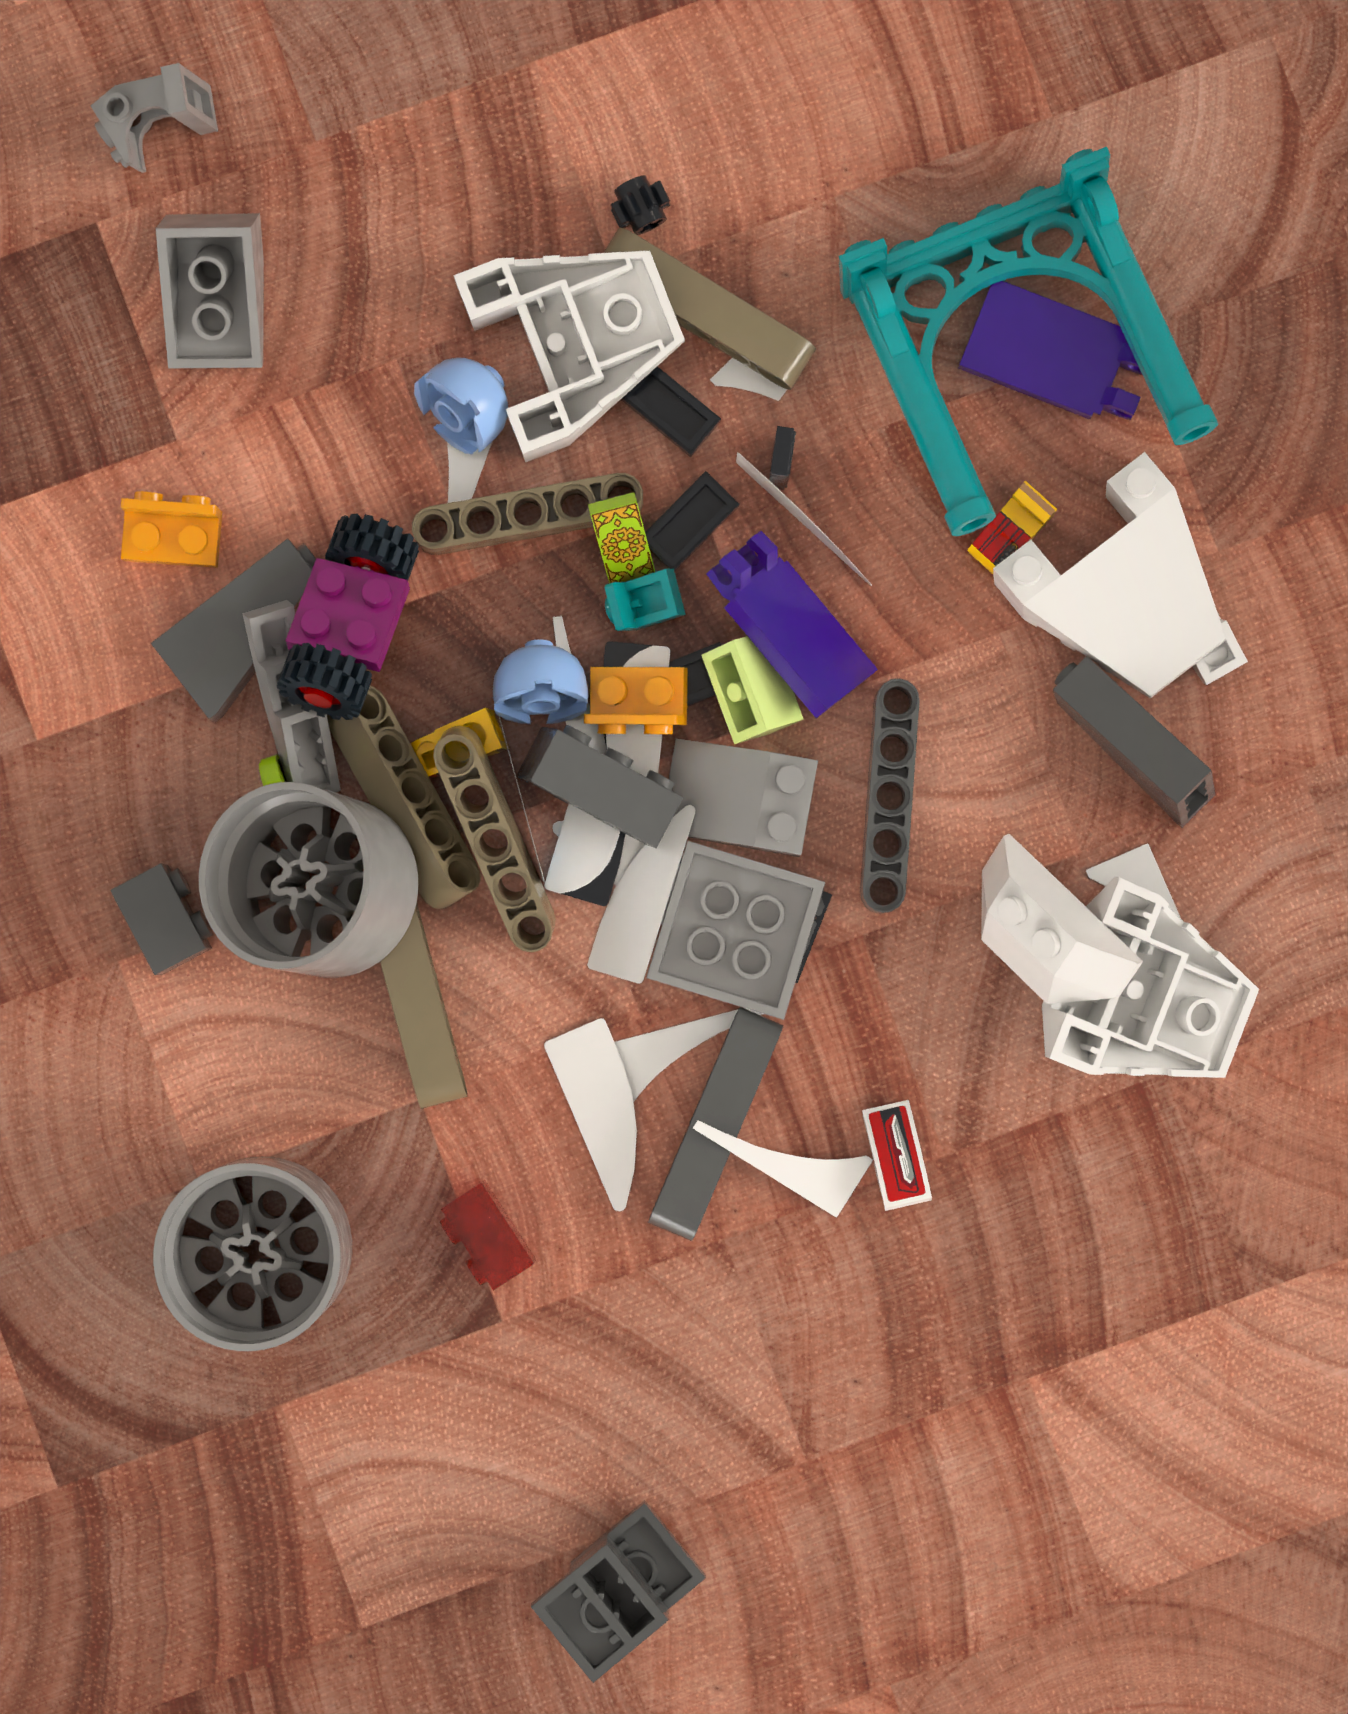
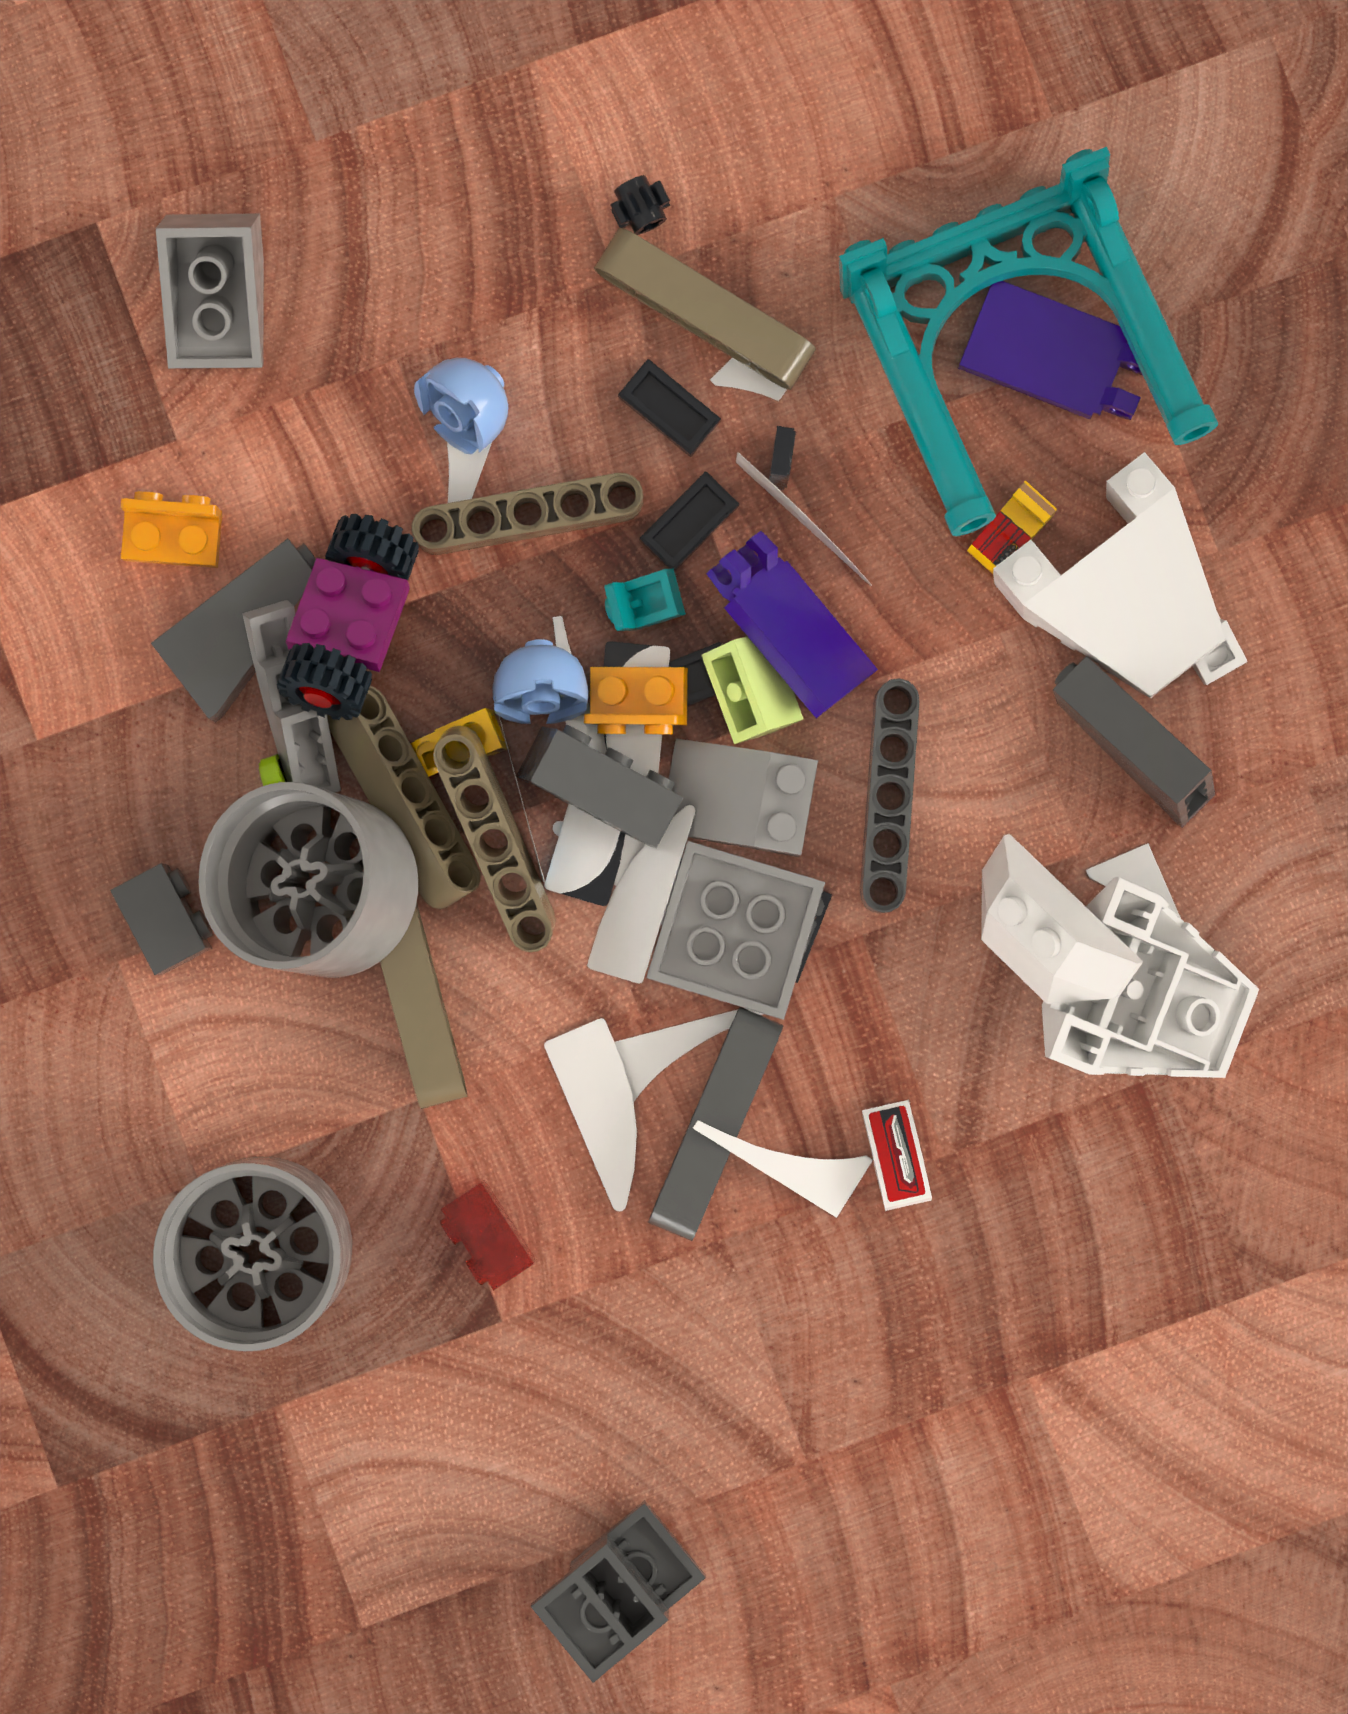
light grey tile [91,63,218,173] -> none
white wedge [453,251,685,462] -> none
tile [588,492,655,584] -> none

